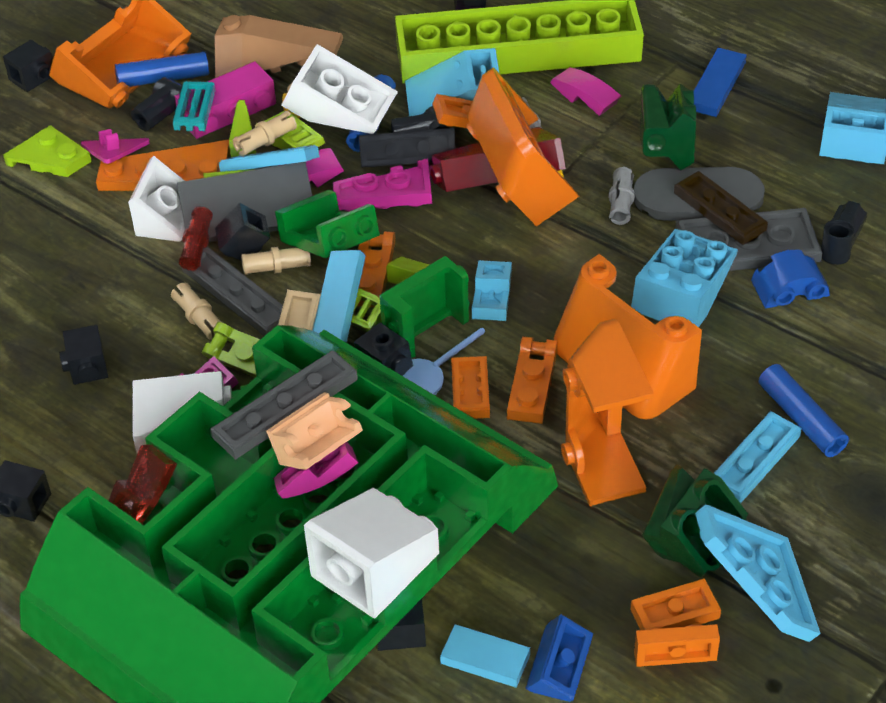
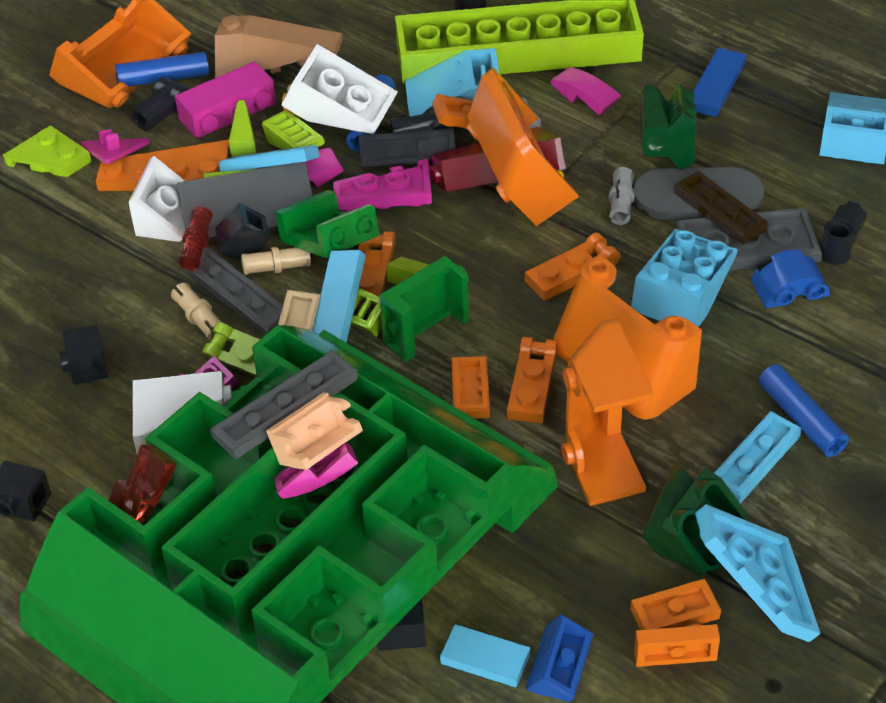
black brick [3,40,54,92] -> none
teal tile [173,81,216,131] -> none
tan pin [233,111,297,157] -> none
white slope [304,488,439,619] -> none
black brick [354,323,413,376] -> none
light blue piece [403,328,485,395] -> none
medium azure slope [472,260,512,321] -> none
none -> orange plate [525,232,621,301]

